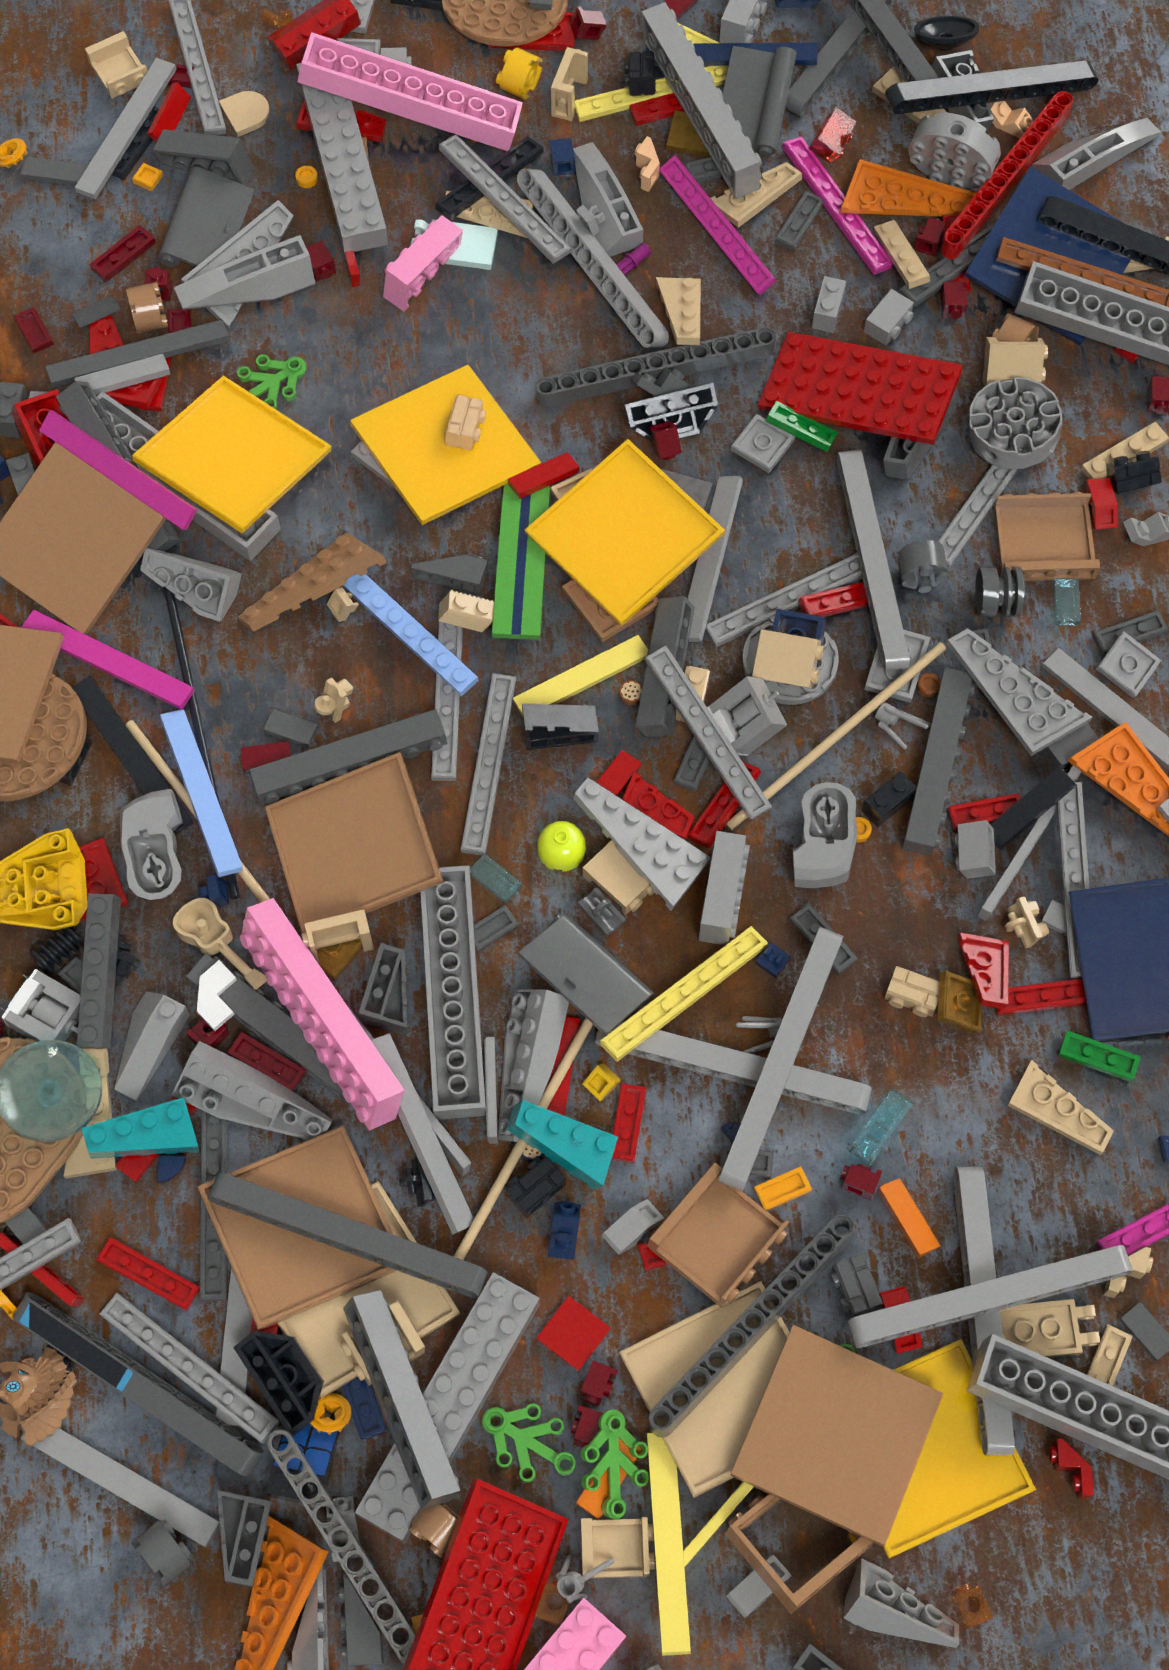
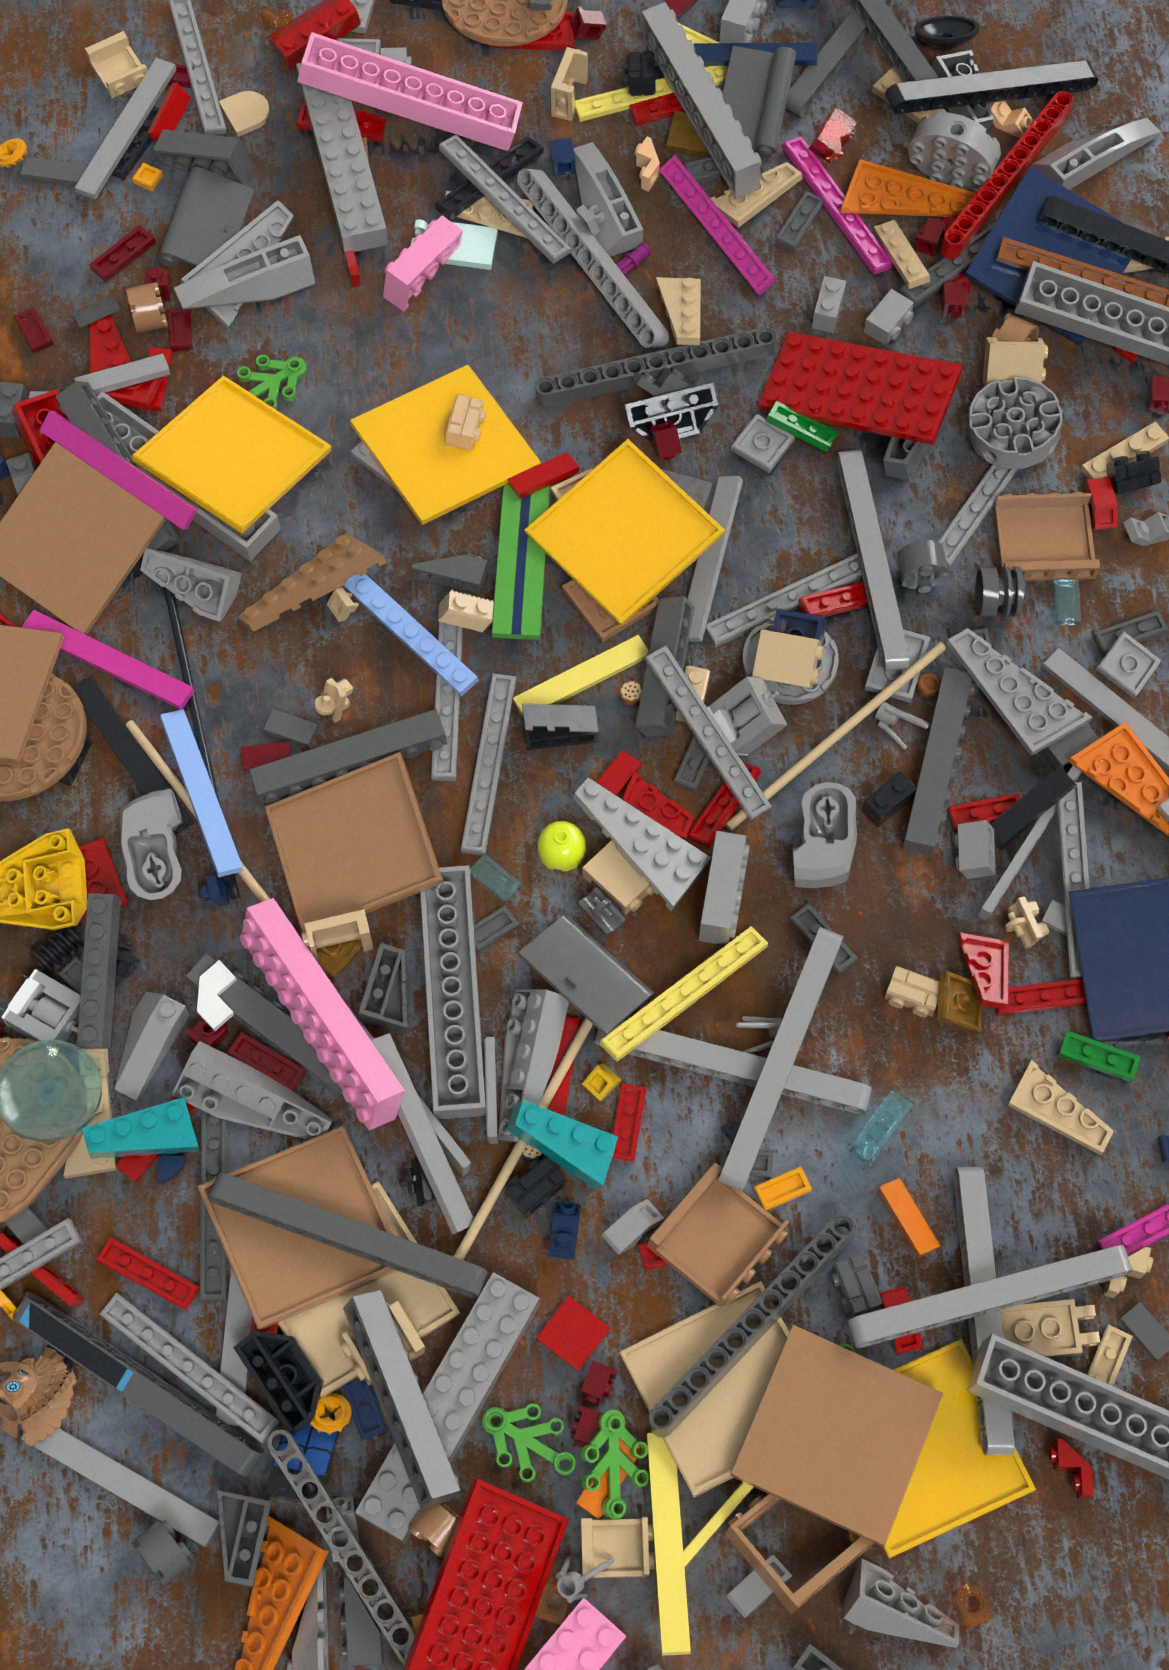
dark grey tile [45,319,230,388] -> none
tan piece [173,898,267,990] -> none
light orange tile [295,166,318,188] -> none
dark red brick [306,240,336,282] -> none
yellow brick [496,48,543,100] -> none
dark blue tile [755,942,791,979] -> none
dark red brick [840,1164,882,1201] -> none
light orange tile [856,817,872,843] -> none

